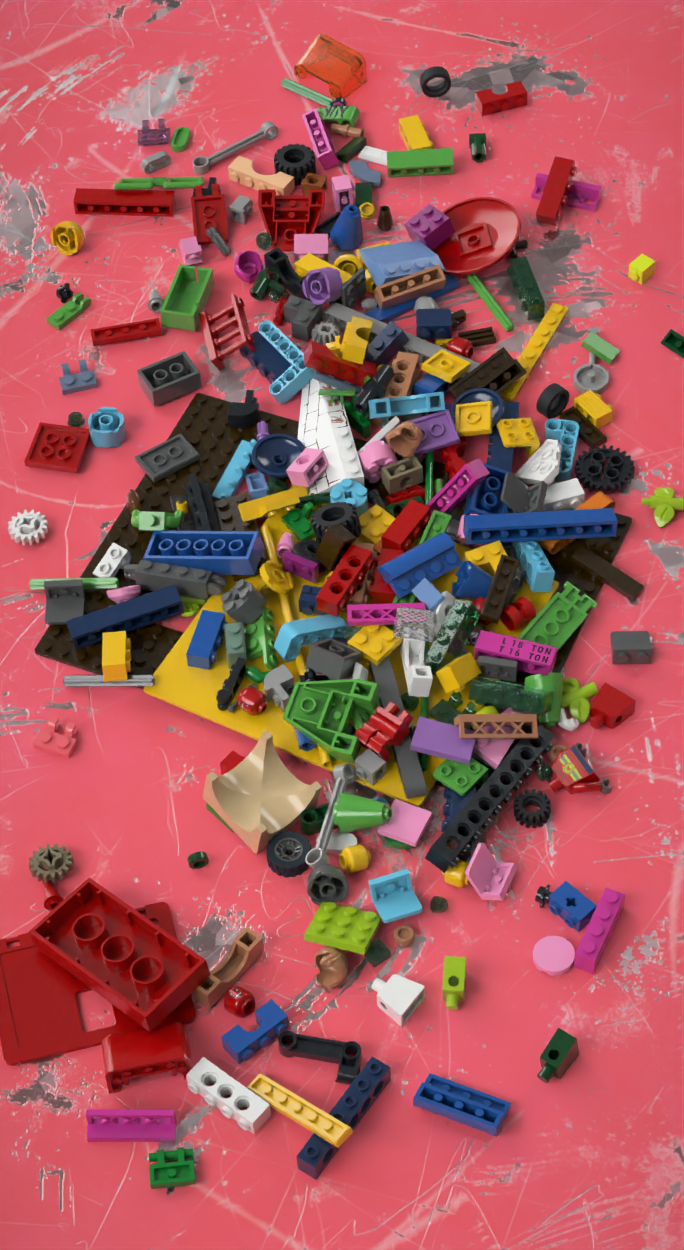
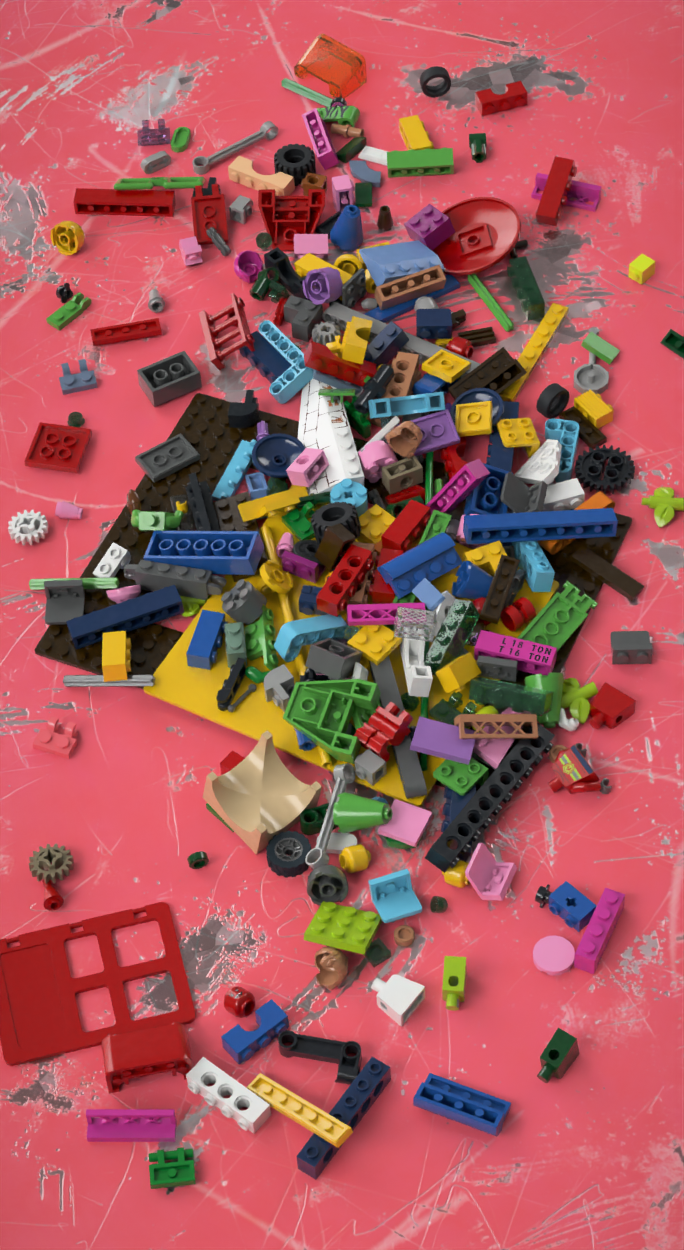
red plate [29,877,210,1032] -> none
medium azure brick [88,407,126,448] -> none
bright green piece [160,264,214,331] -> none
nougat arch [193,927,264,1009] -> none
red head [237,687,267,716] -> none
yellow plate [359,202,375,219] -> none
black tyre [514,789,551,828] -> none
plate [535,760,553,782] -> none
none -> bright pink cone [55,501,83,519]

